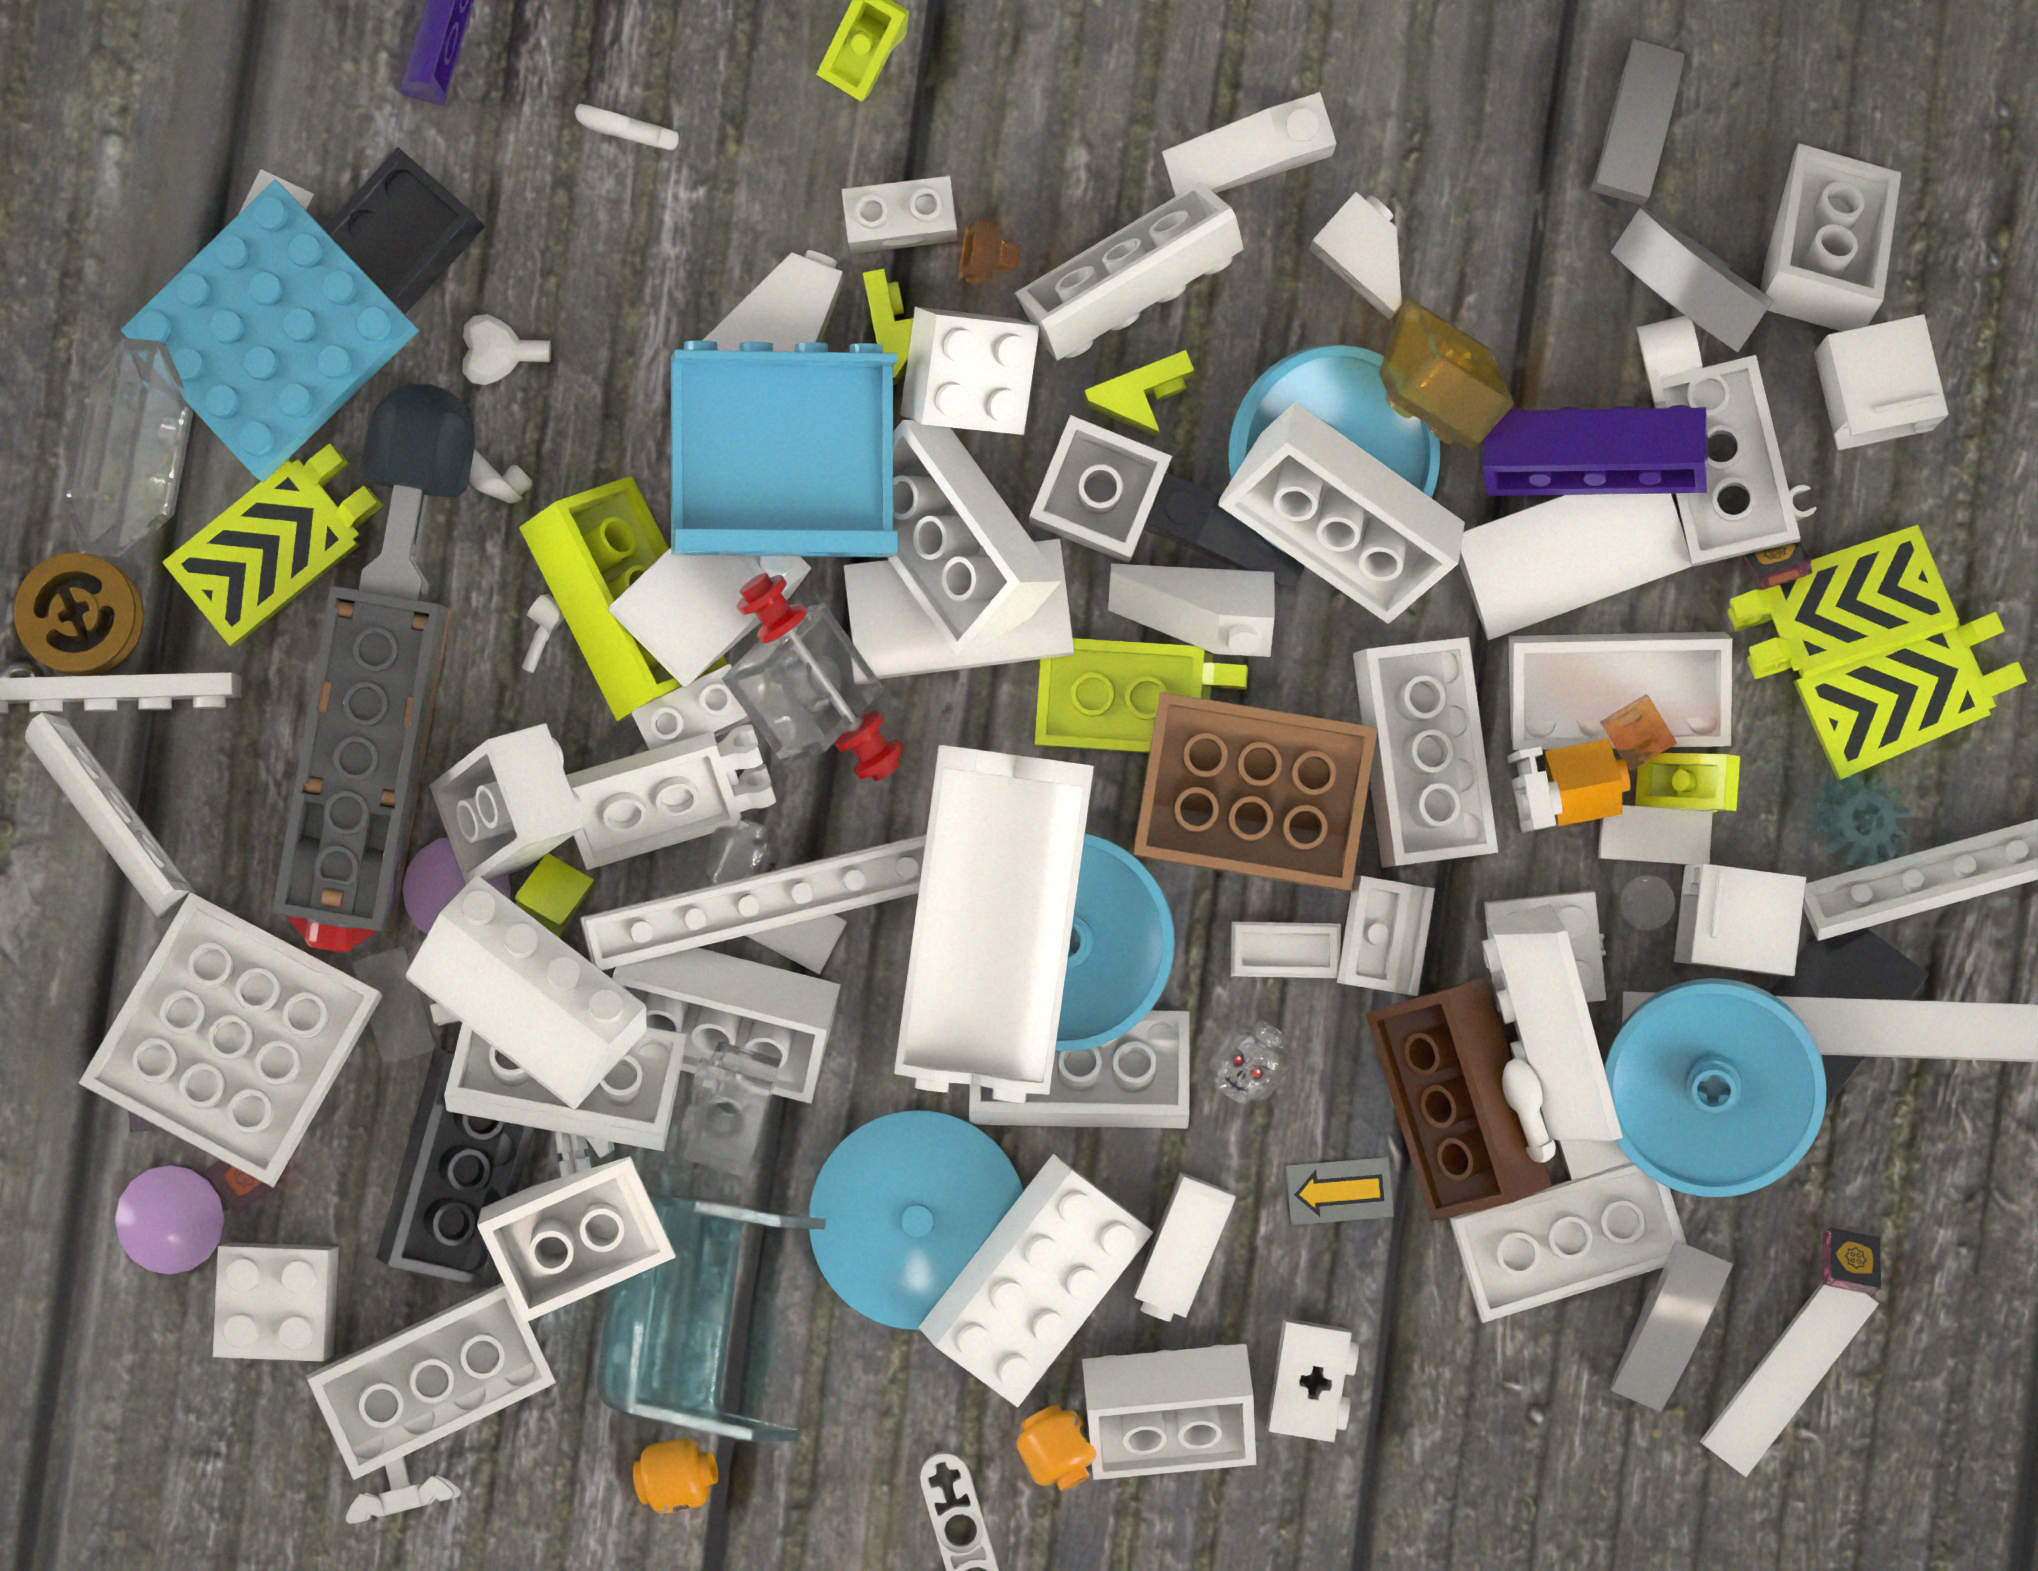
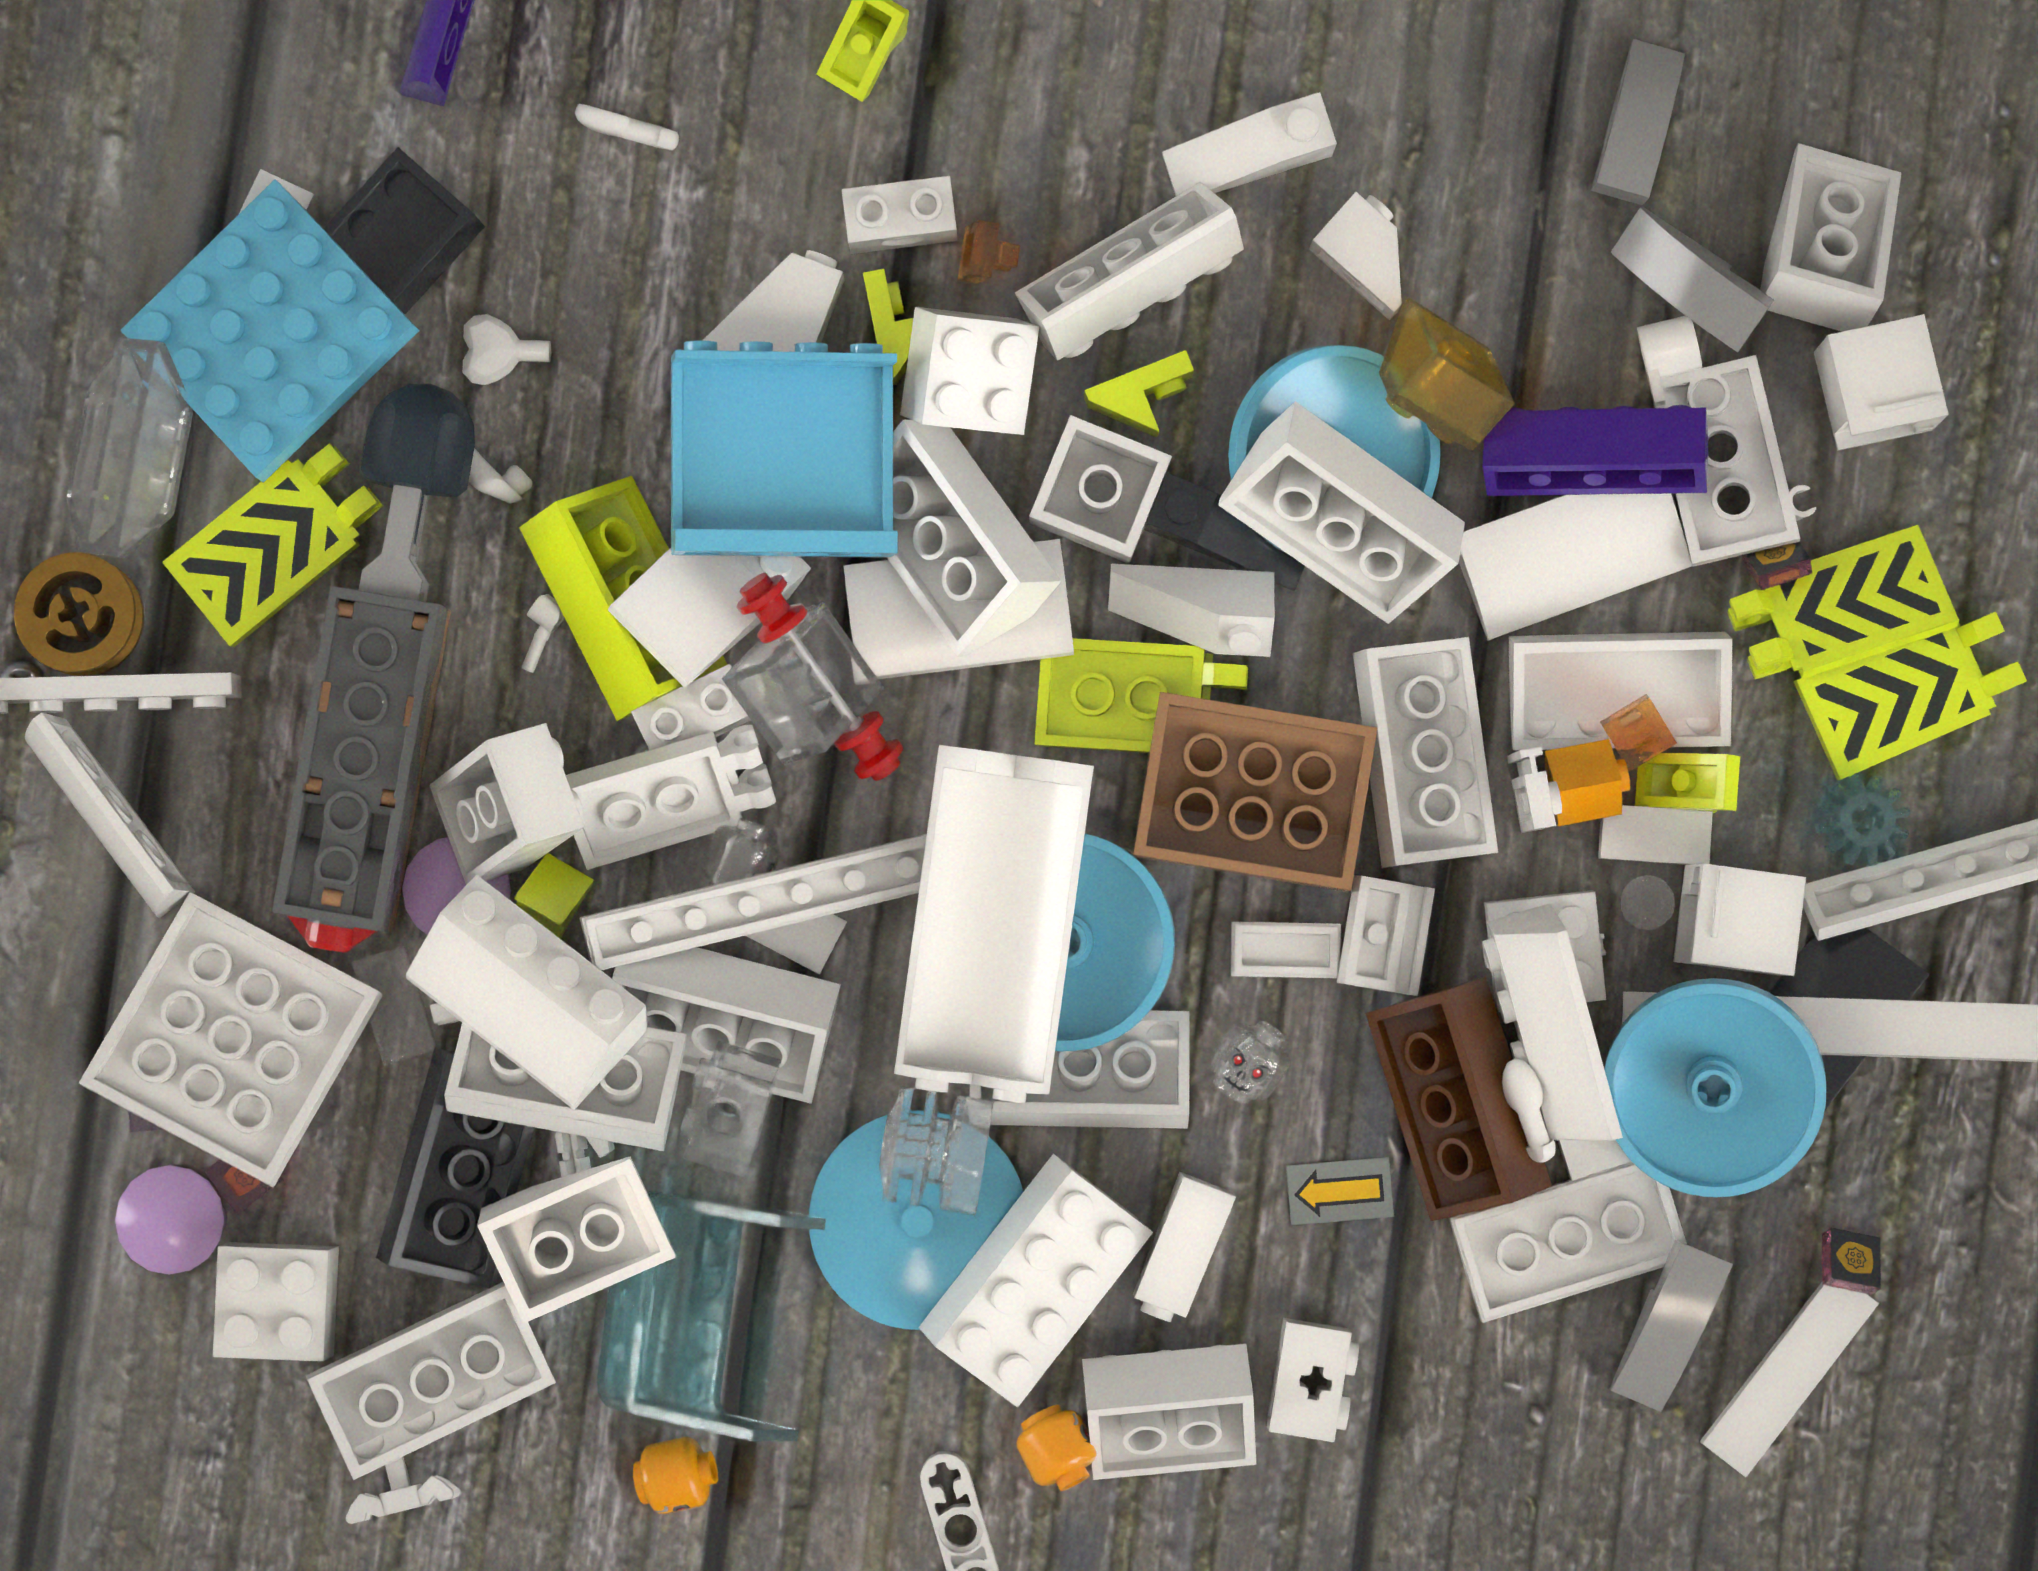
none -> clear wheel [879,1086,994,1216]

